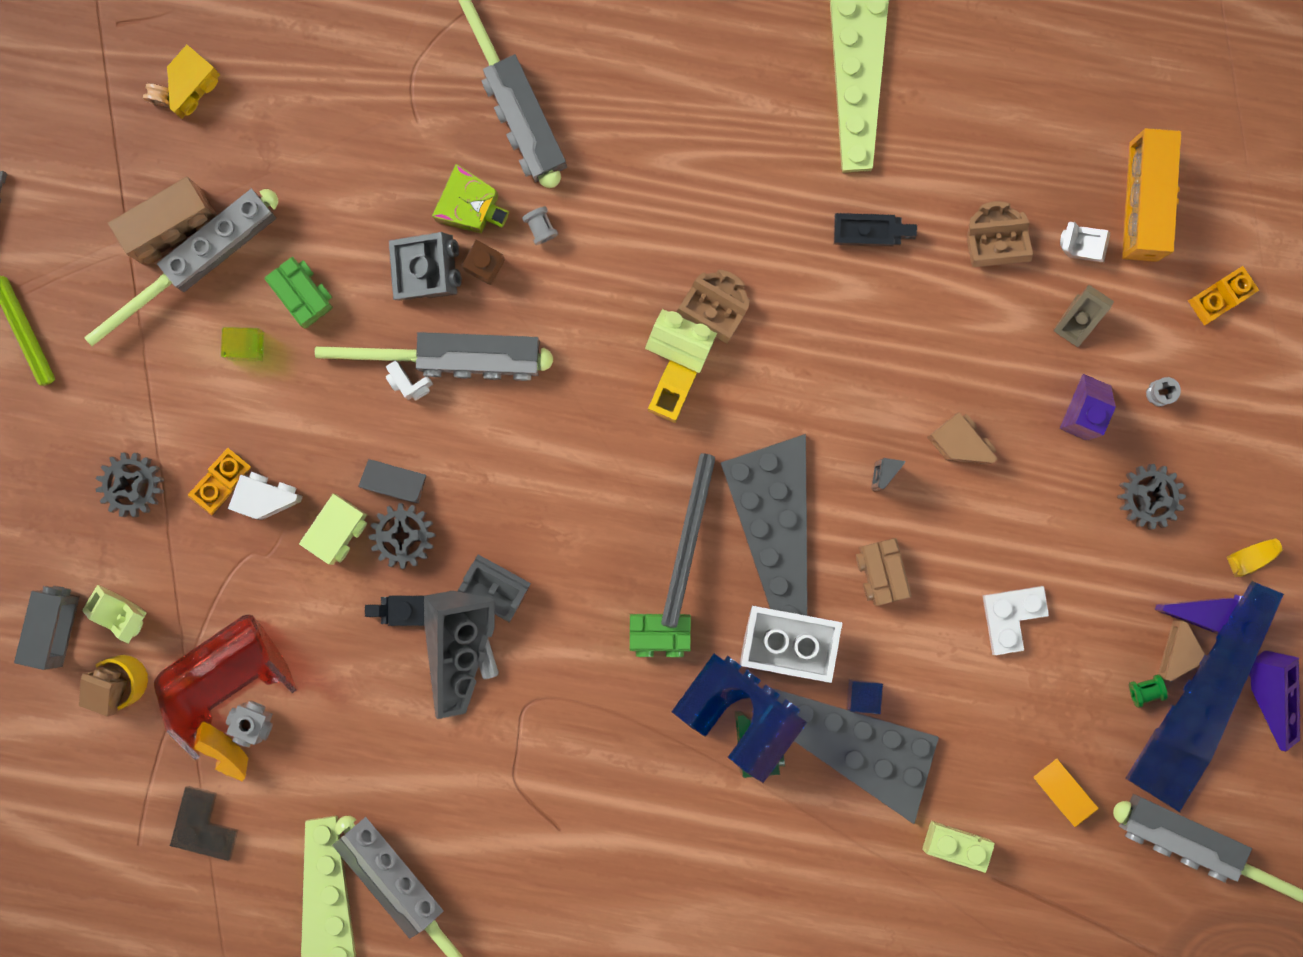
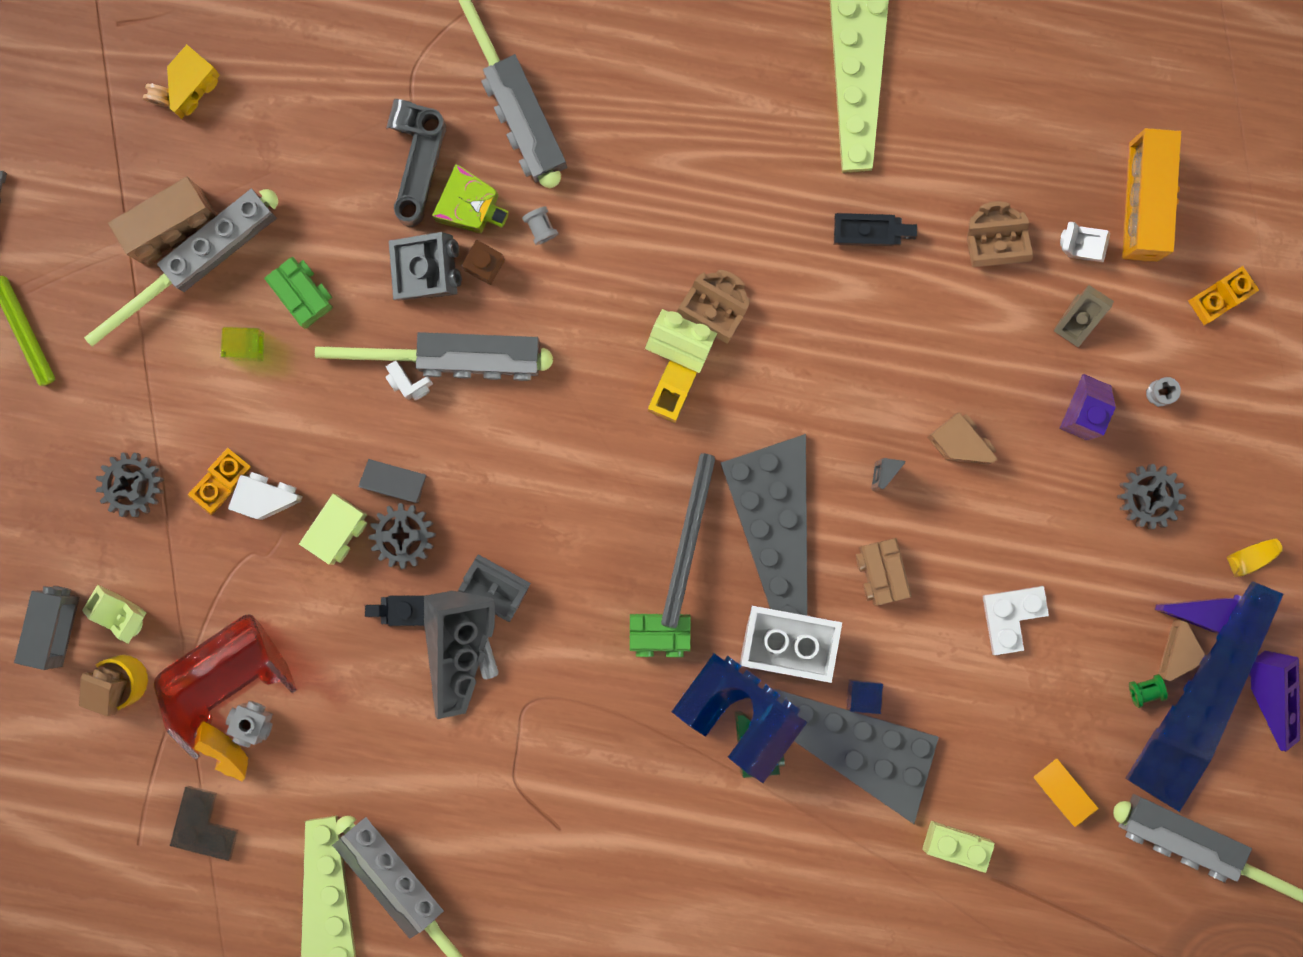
none -> dark grey piece [386,99,446,227]

